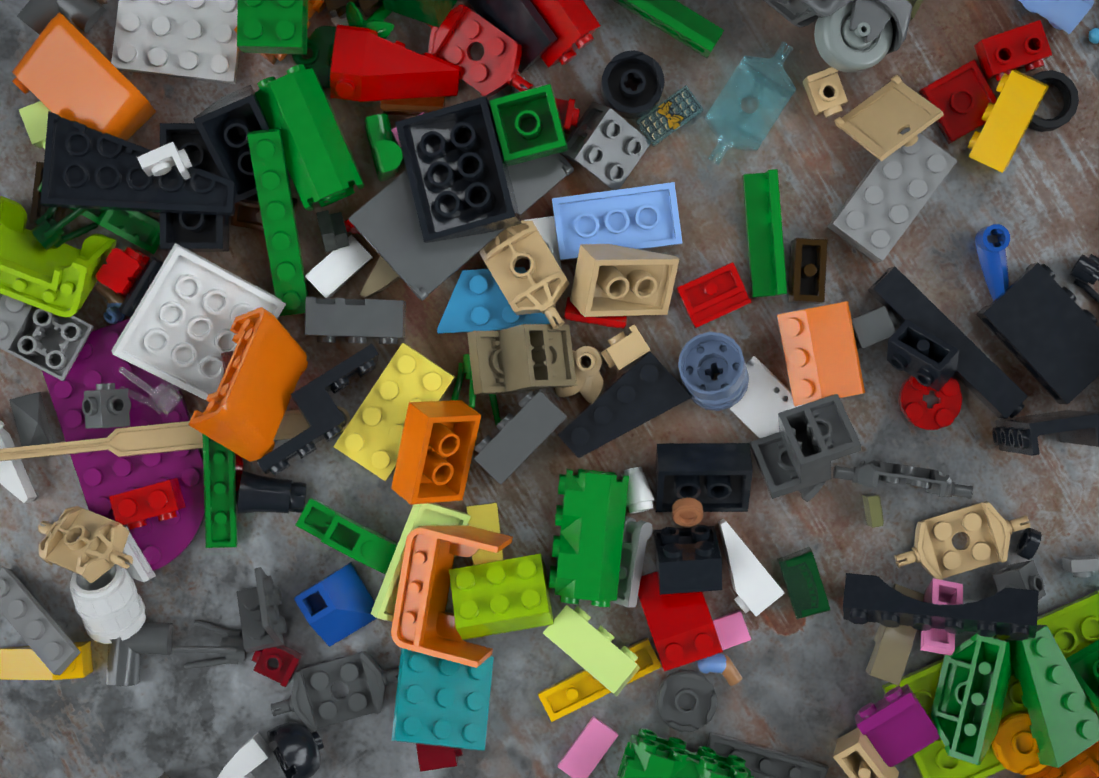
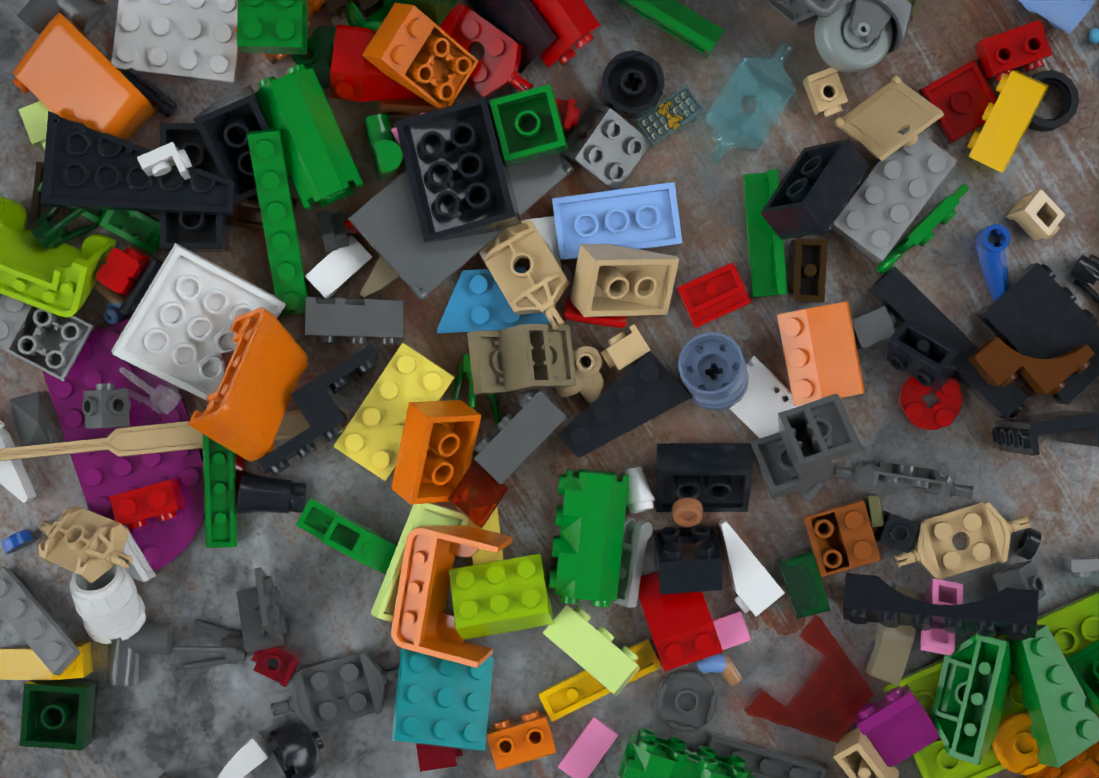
blue slope [294,562,377,647] -> none
none -> blue tile [1,529,35,554]
none -> dark green brick [19,679,96,751]
none -> black axle [124,68,177,117]
none -> orange slope [362,3,479,109]
none -> clear red piece [448,460,509,529]
none -> orange brick [486,709,556,770]
none -> clear red wing [744,614,874,743]
none -> black brick [760,138,869,240]
none -> dark orange slope [803,498,881,577]
none -> black brick [874,510,919,553]
none -> green plate [876,183,969,274]
none -> reddish brown arch [967,337,1095,395]
none -> tan brick [1006,189,1065,241]

